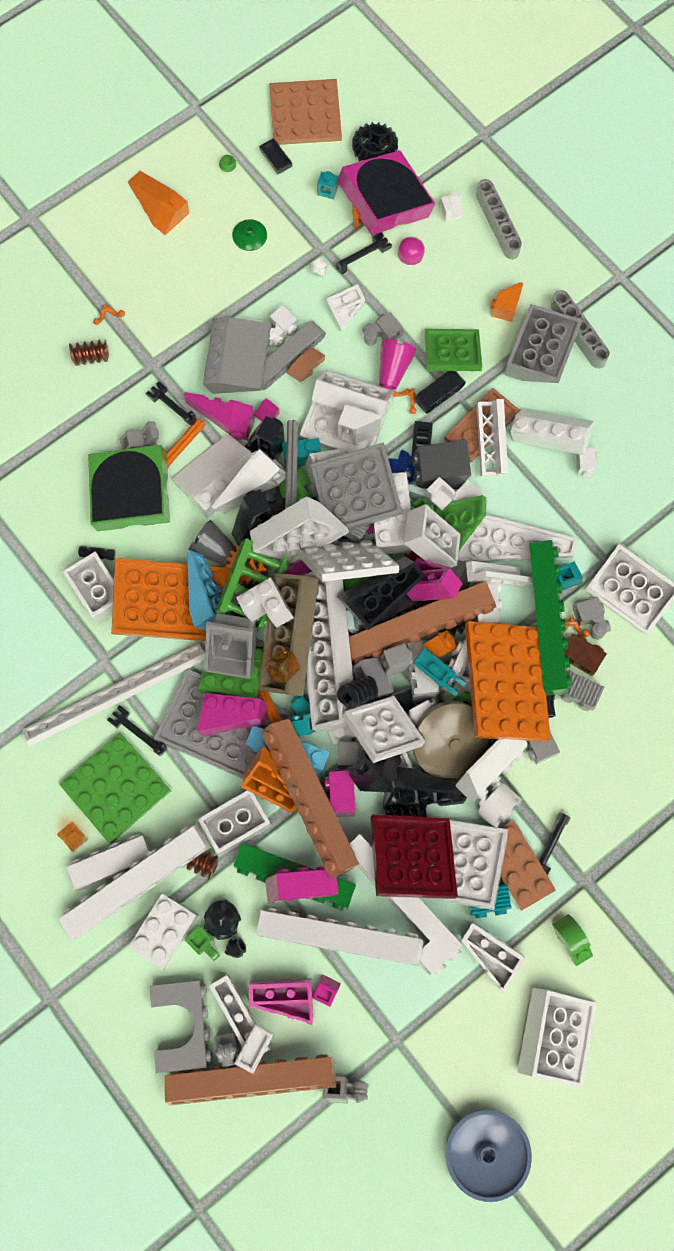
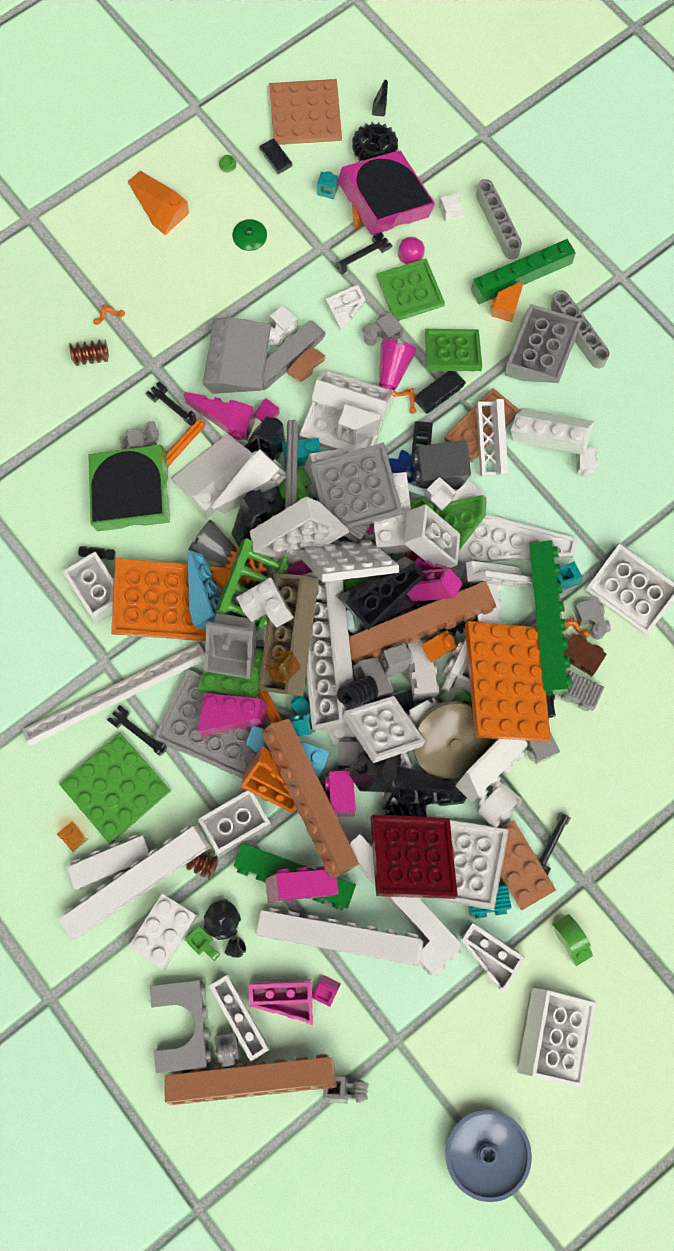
white tile [234,1024,274,1074] -> none
white plate [310,257,328,277] -> none
teal hinge [412,647,466,696] -> none
none -> black slope [372,80,388,117]
none -> bright green plate [376,258,445,321]
none -> green brick [471,238,576,305]

